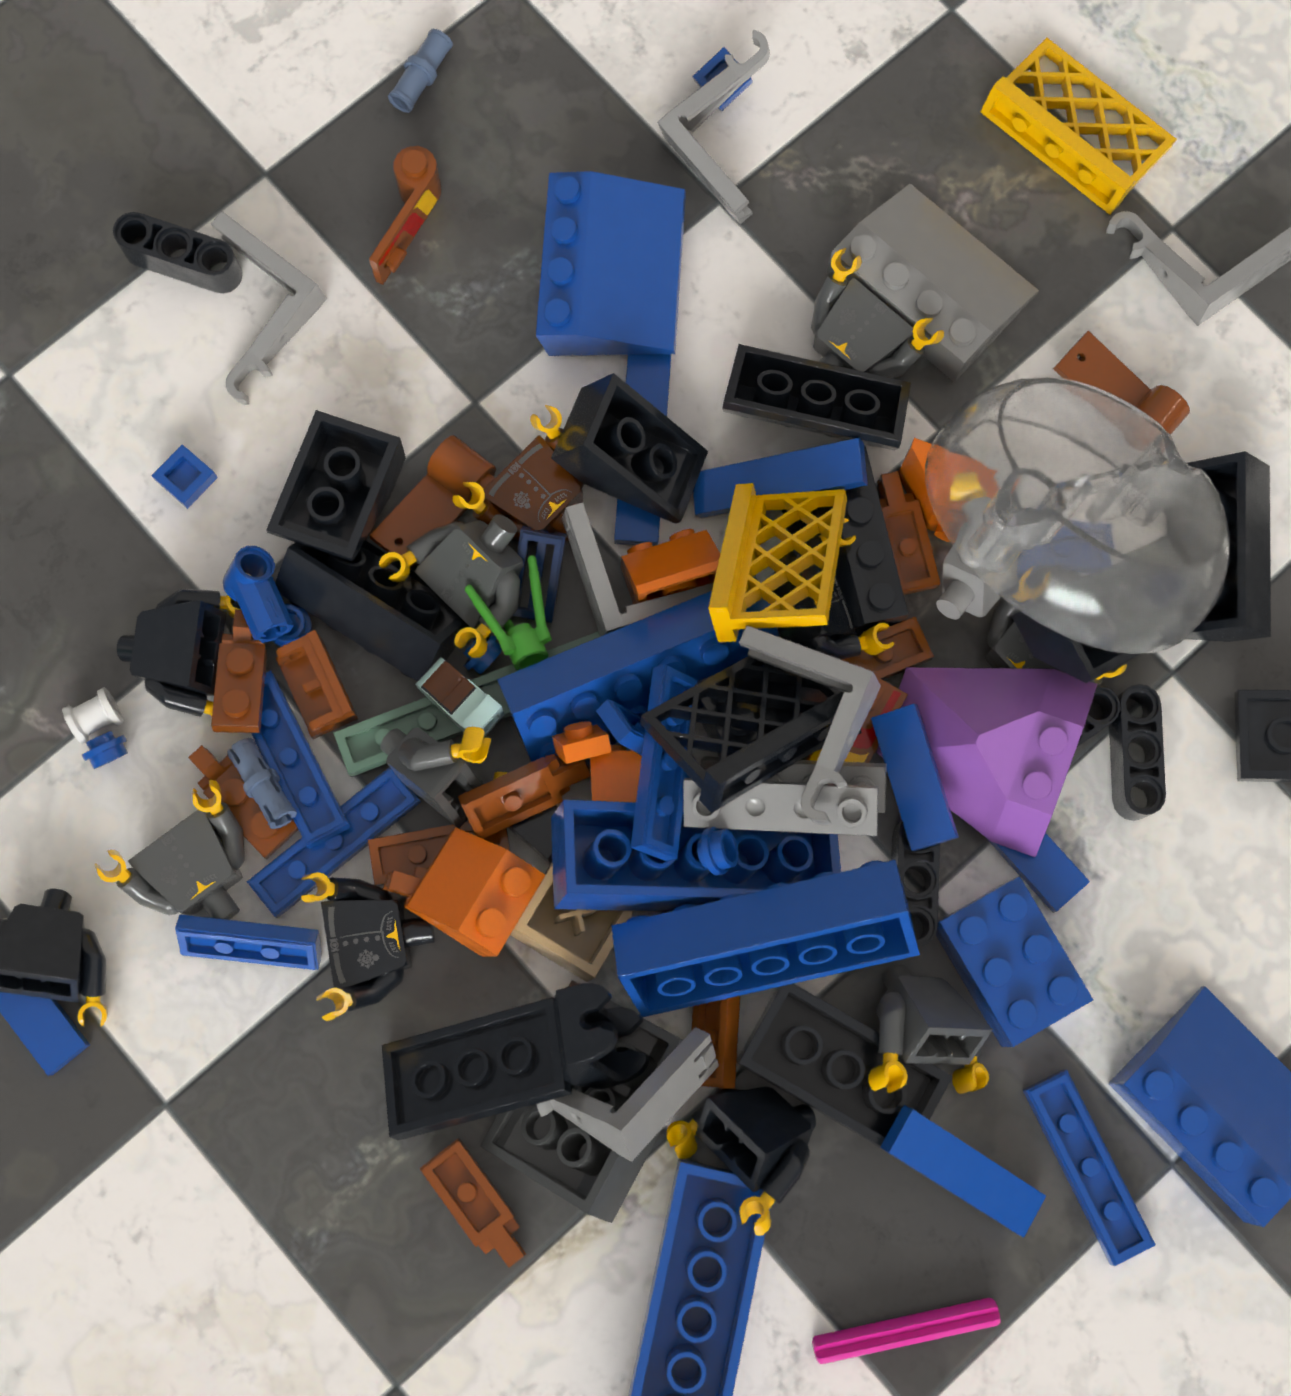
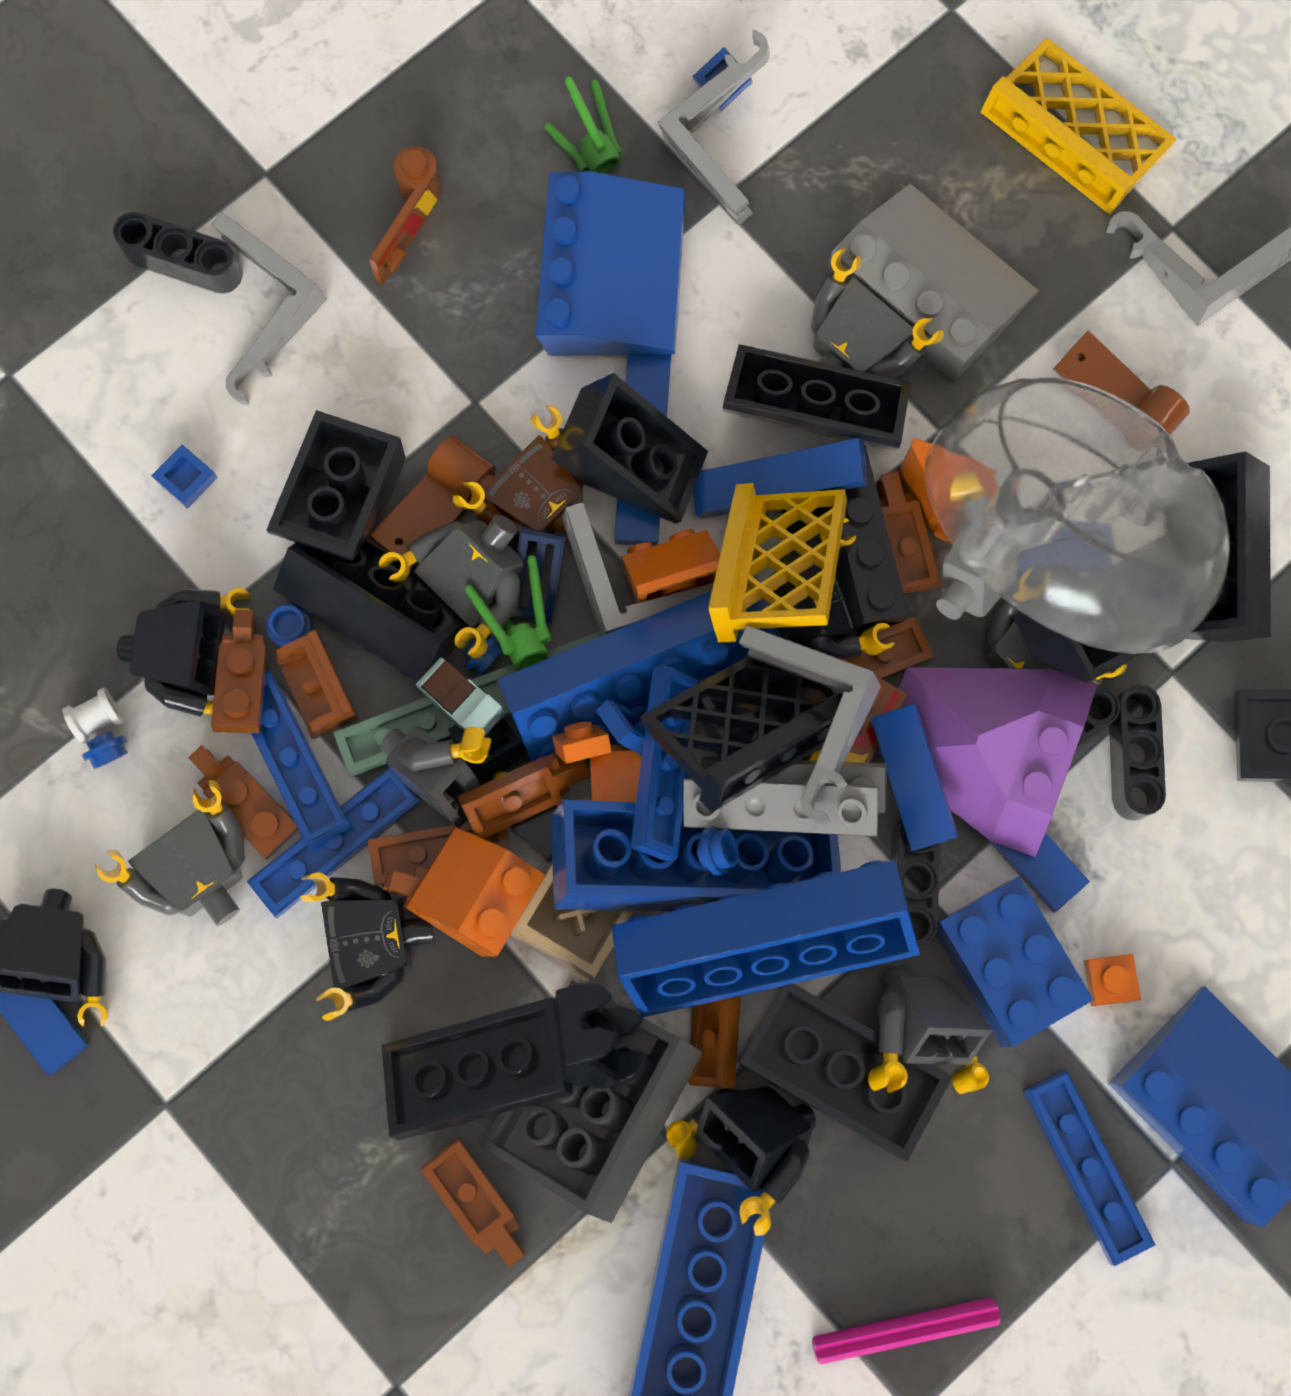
blue tile [175,914,322,970] -> none
blue piece [222,546,294,643] -> none
sand blue pin [227,738,297,829] -> none
sand blue pin [388,29,453,113] -> none
light grey hinge [536,1027,719,1162] -> none
blue tile [880,1105,1046,1238] -> none
none -> black bracket [448,718,527,782]
none -> bright green plant [544,76,623,174]
none -> orange plate [1083,954,1141,1006]

